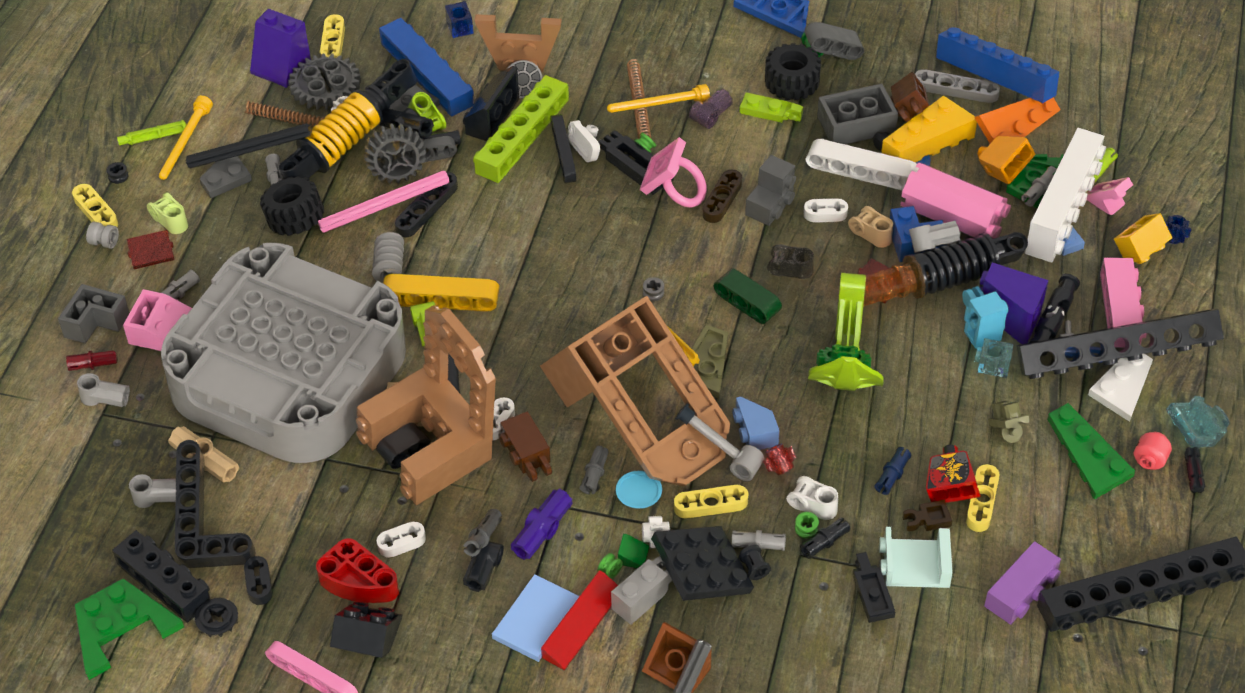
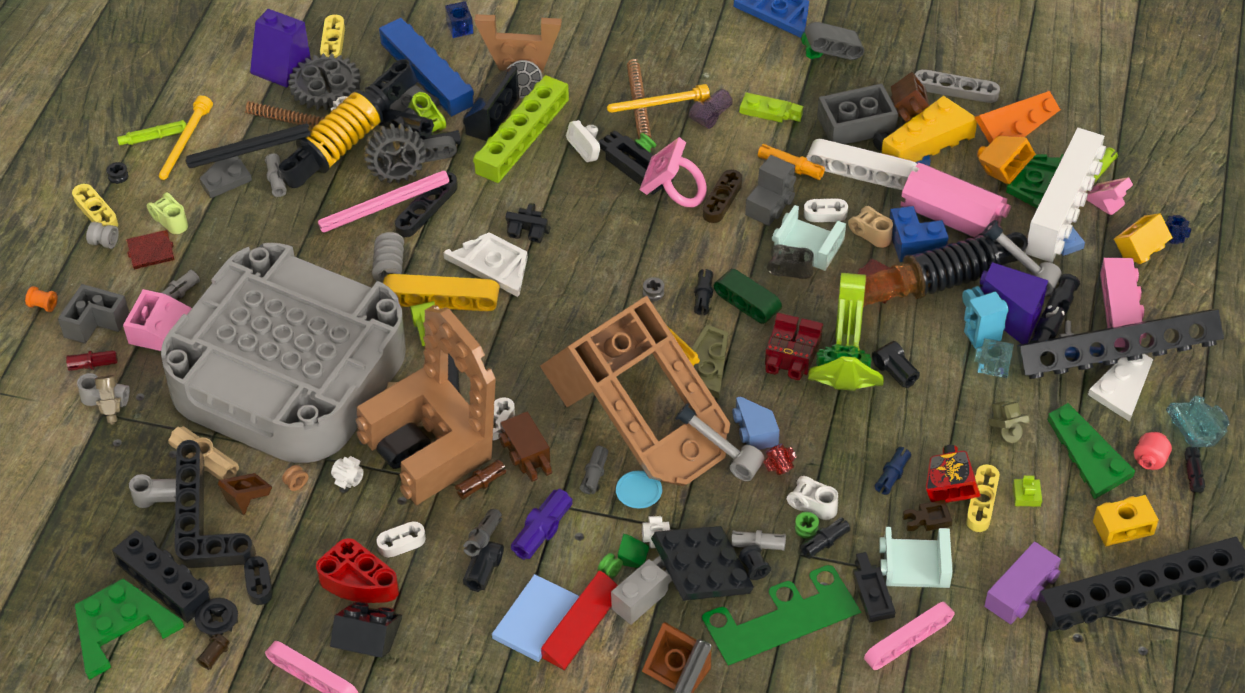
black tyre [260,176,324,236] -> none
black beam [550,114,576,183] -> none
light yellow beam [674,485,748,519] -> none
black tyre [765,43,821,101] -> none
light grey piece [909,221,960,253] -> none
blue brick [936,27,1059,103] -> none
light grey pin [1021,166,1057,207] -> none
none -> orange bush [25,286,58,312]
none -> dark tan piece [95,375,121,425]
none -> dark brown pin [196,634,230,670]
none -> reddish brown slope [218,473,272,515]
none -> medium nougat bush [282,465,309,491]
none -> white gear [331,456,364,489]
none -> white wing [443,233,528,297]
none -> reddish brown pin [455,459,506,500]
none -> black hips [505,203,550,243]
none -> black pin [694,269,713,315]
none -> green piece [702,565,862,666]
none -> light orange pin [758,144,825,180]
none -> dark red hips [765,313,823,380]
none -> light aqua panel [772,205,846,271]
none -> bright pink beam [864,602,954,670]
none -> black piece [872,341,920,388]
none -> light grey piece [982,220,1062,296]
none -> lime tile [1013,476,1042,507]
none -> yellow brick [1093,495,1159,547]

